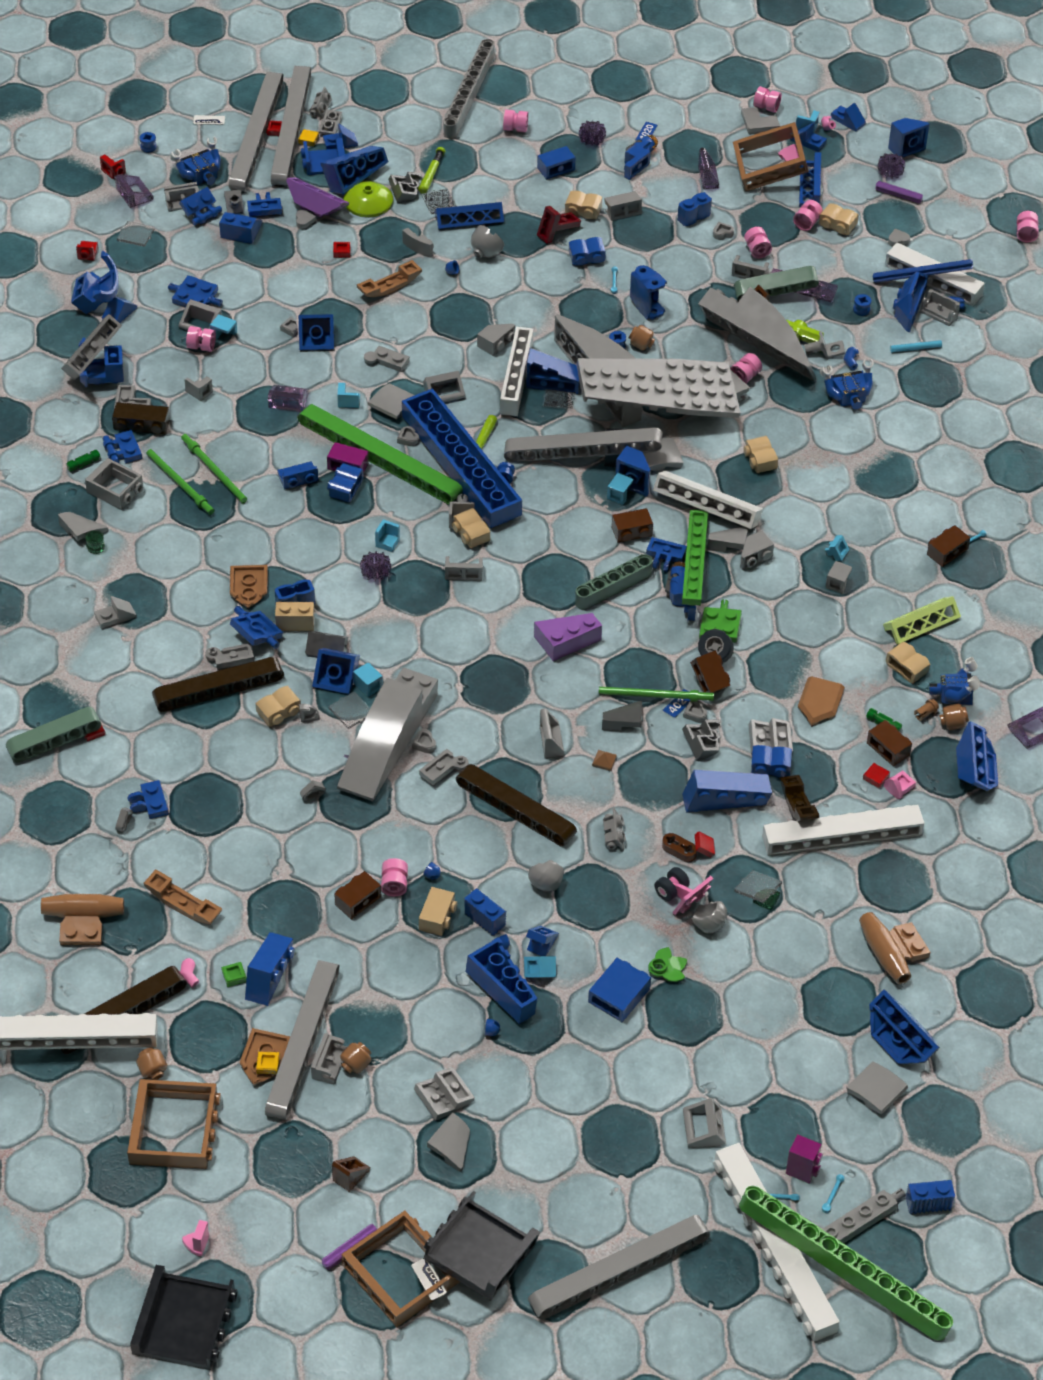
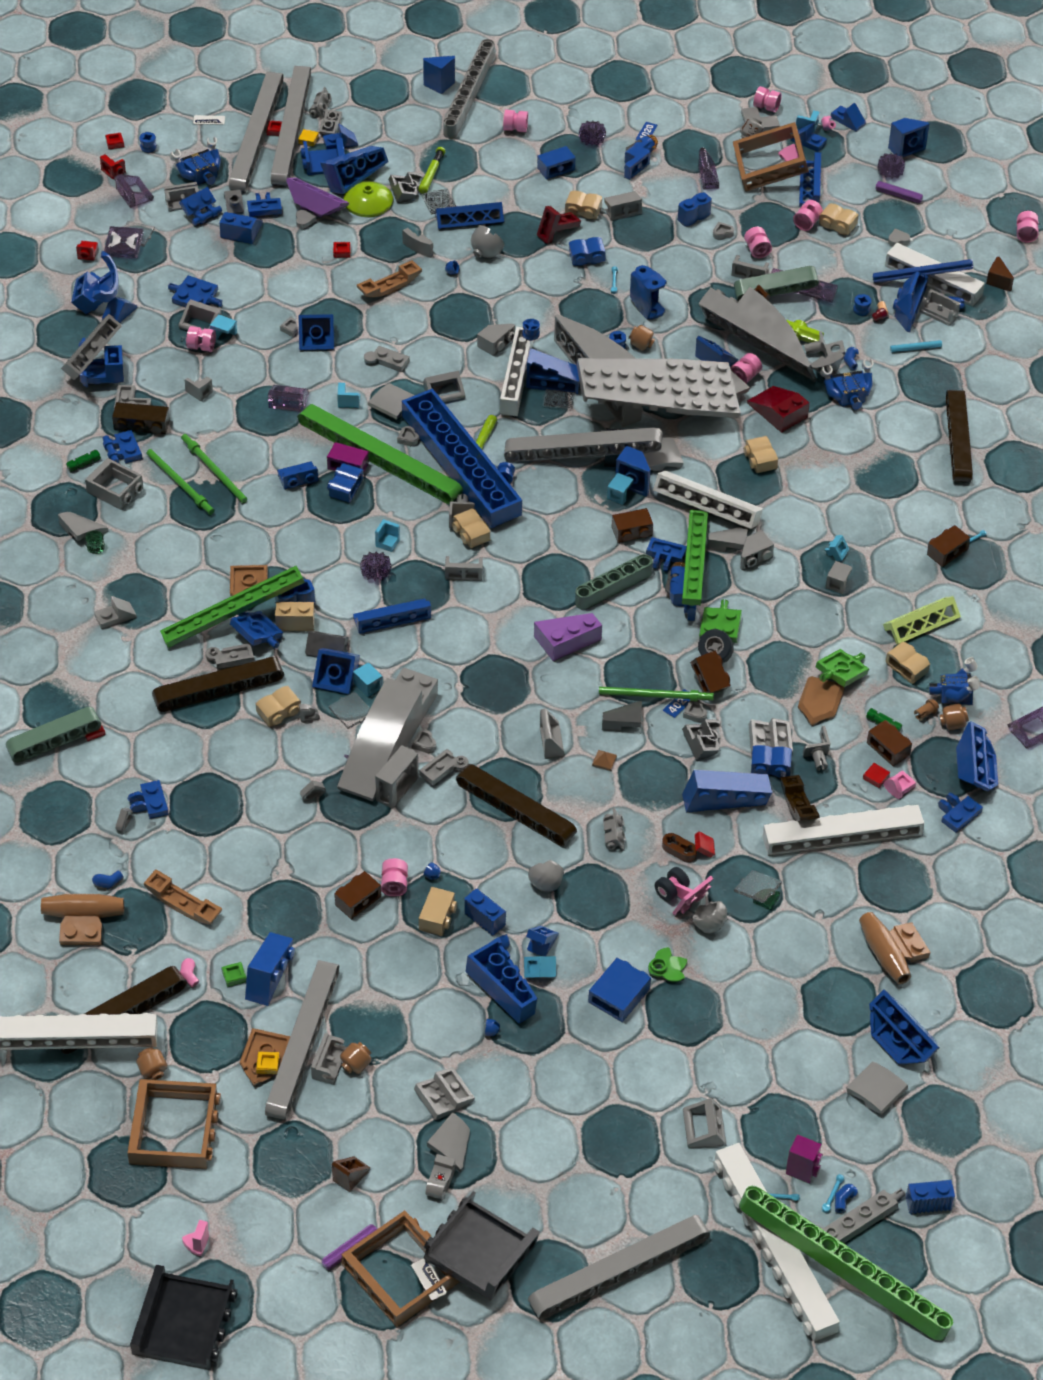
none -> blue arm [92,870,124,889]
none -> clear purple piece [104,226,144,258]
none -> red tile [105,133,124,150]
none -> bright green plate [160,566,305,648]
none -> blue fence [353,599,431,634]
none -> light grey window [375,745,419,809]
none -> blue slope [423,55,455,94]
none -> light grey leg [425,1154,455,1200]
none -> blue wheel [522,318,540,341]
none -> blue slope [695,335,739,367]
none -> light grey head [740,118,764,138]
none -> dark red slope [747,386,810,433]
none -> light grey bracket [802,725,831,771]
none -> light grey slope [811,351,844,373]
none -> bright green plate [815,649,869,687]
none -> blue arm [835,1184,858,1213]
none -> dark red arm [872,301,888,321]
none -> blue hinge [938,792,983,833]
none -> dark brown beam [946,390,973,482]
none -> reddish brown slope [986,256,1014,291]

